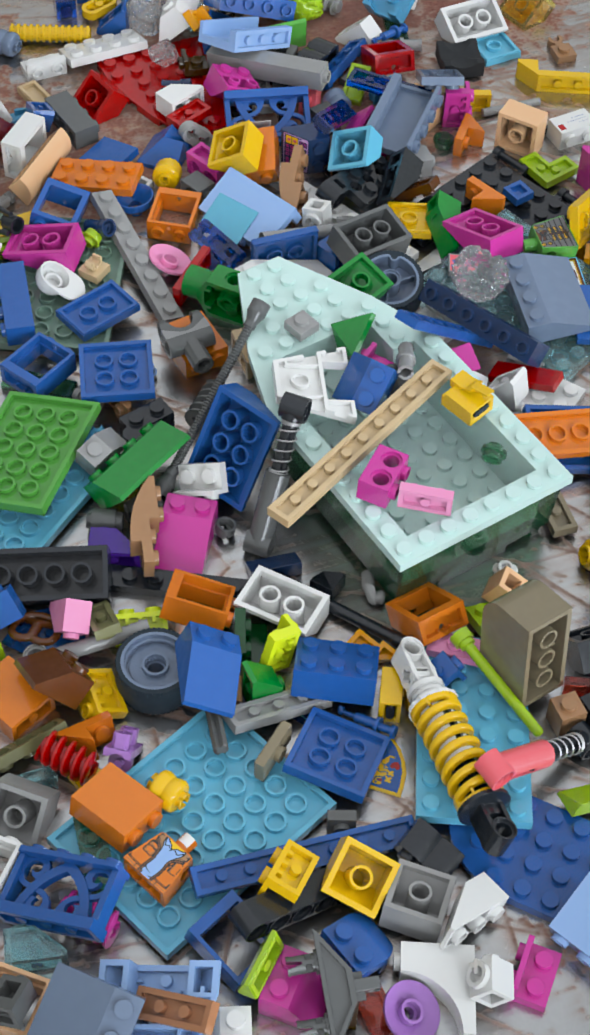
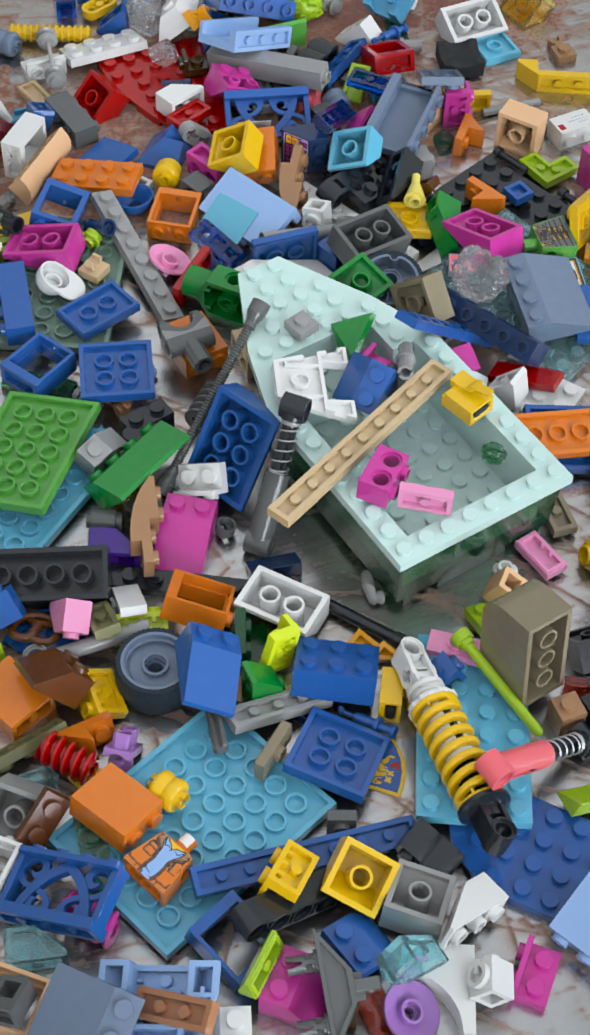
black slope [309,571,346,600] -> none
orange window [385,582,469,646] -> none
none -> reddish brown plate [13,786,71,846]
none -> light grey axle [36,27,67,89]
none -> white tile [112,584,148,617]
none -> clear light blue slope [375,935,449,985]
none -> dark tan brick [389,270,455,342]
none -> light yellow cone [404,173,426,209]
none -> bright pink plate [514,530,568,581]

